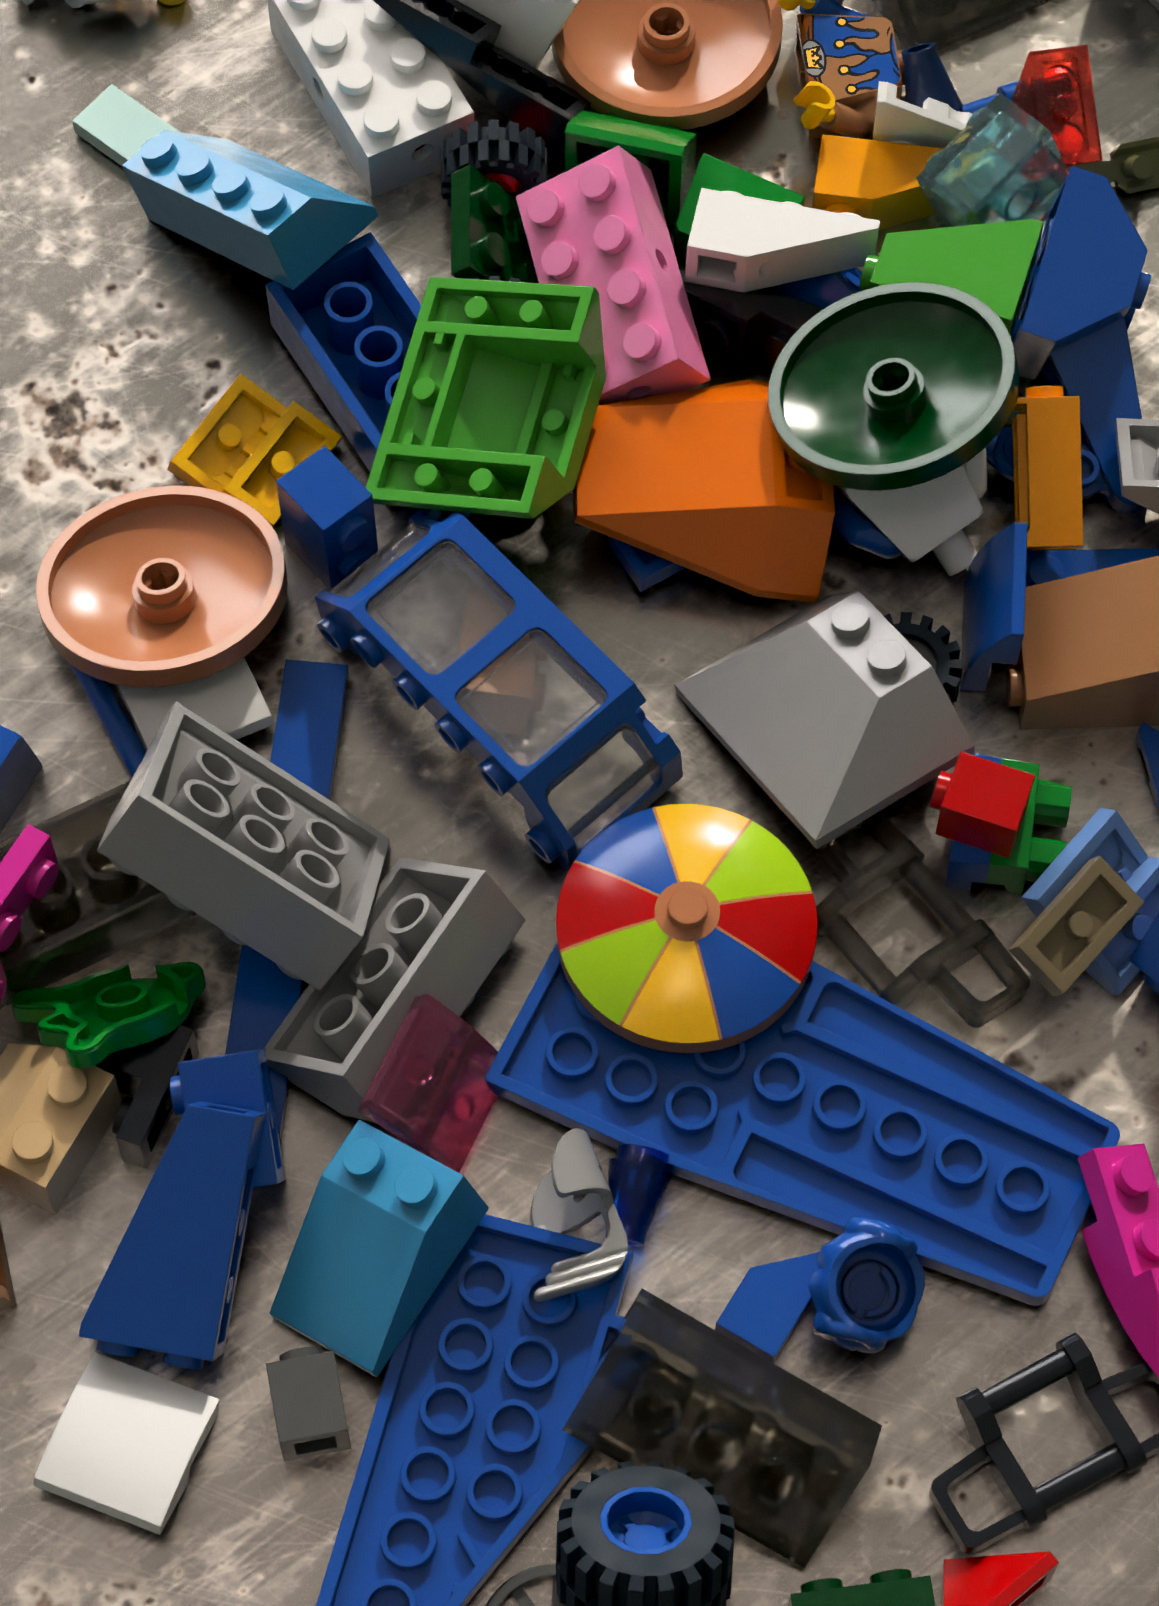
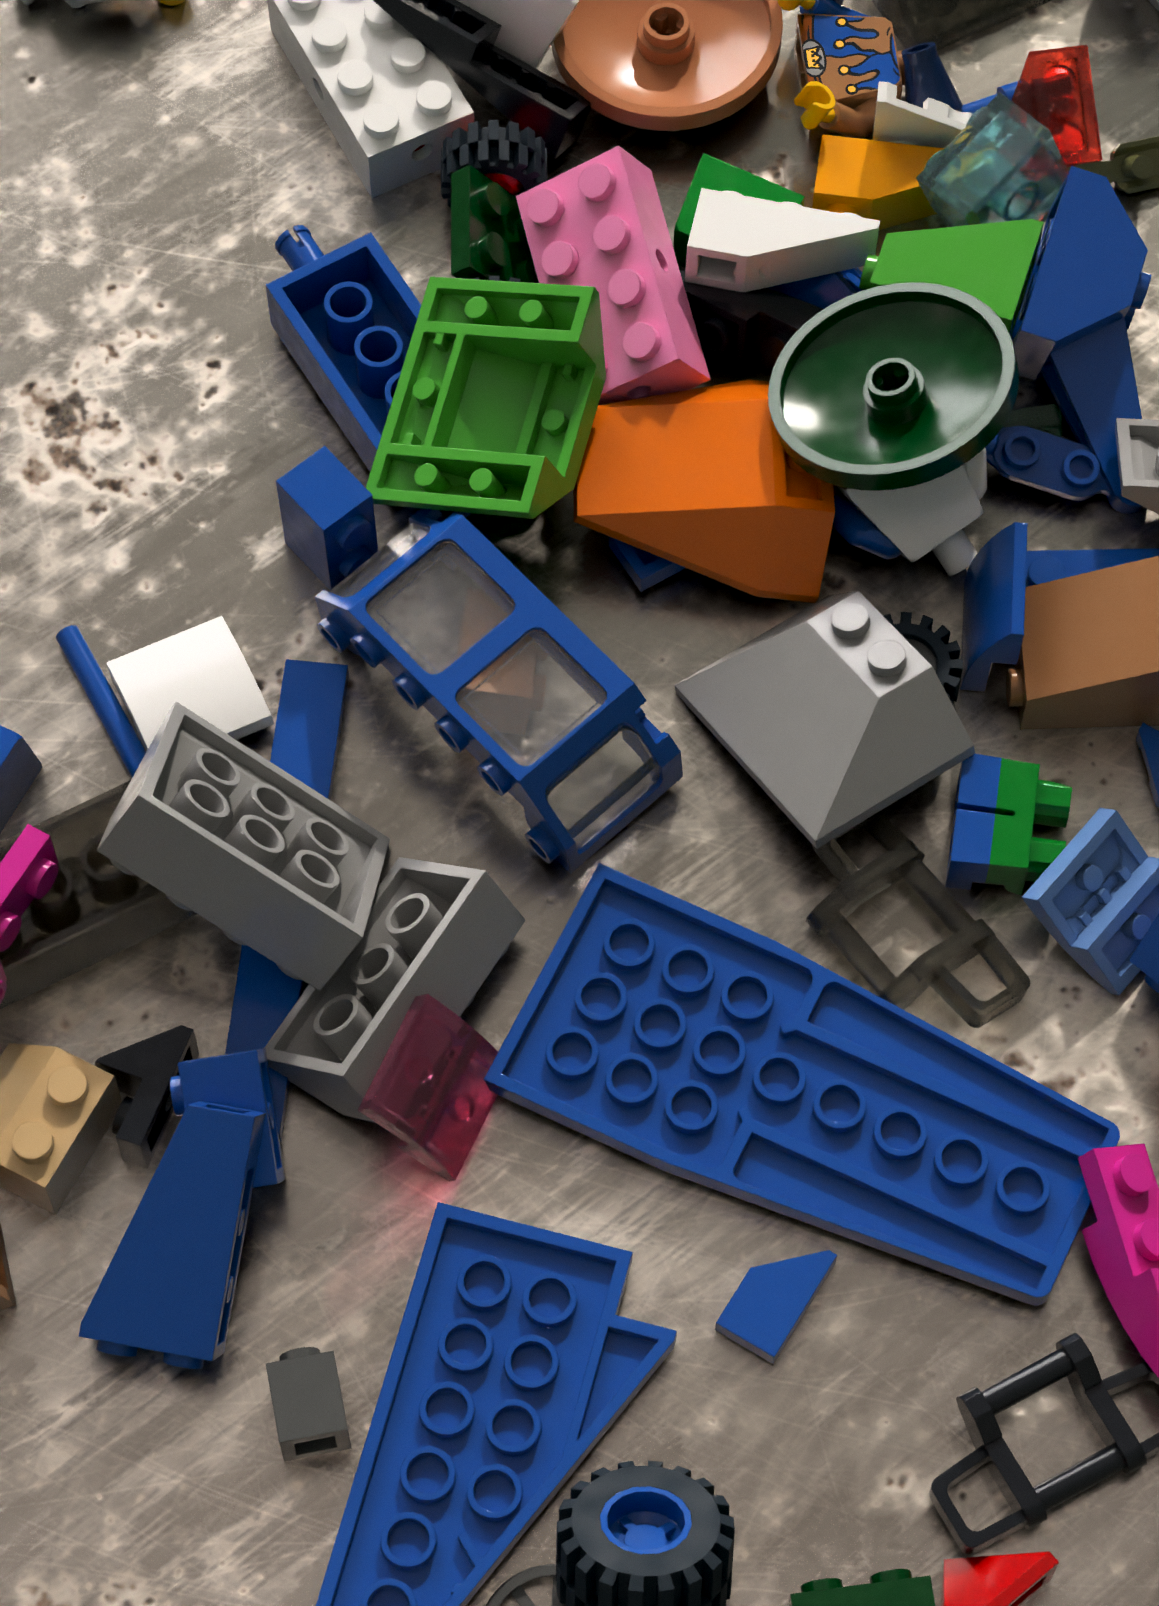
green tile [12,962,206,1068] -> none
white slope [33,1352,220,1535] -> none
nougat dish [36,486,288,687] -> none
light aqua tile [72,84,180,166] -> none
dark azure slope [122,130,379,290] -> none
yellow slope [167,373,343,527] -> none
dark azure slope [269,1120,489,1377] -> none
light grey helmet [530,1128,628,1302] -> none
dish [556,804,818,1053] -> none
clear smoke slope [563,1288,882,1568] -> none
green slope [565,110,697,224] -> none
clear blue cone [605,1144,673,1247] -> none
blue hair [808,1216,925,1353] -> none
red brick [929,751,1036,858] -> none
dark tan plate [1008,856,1145,997] -> none
light orange window [1012,386,1084,551] -> none

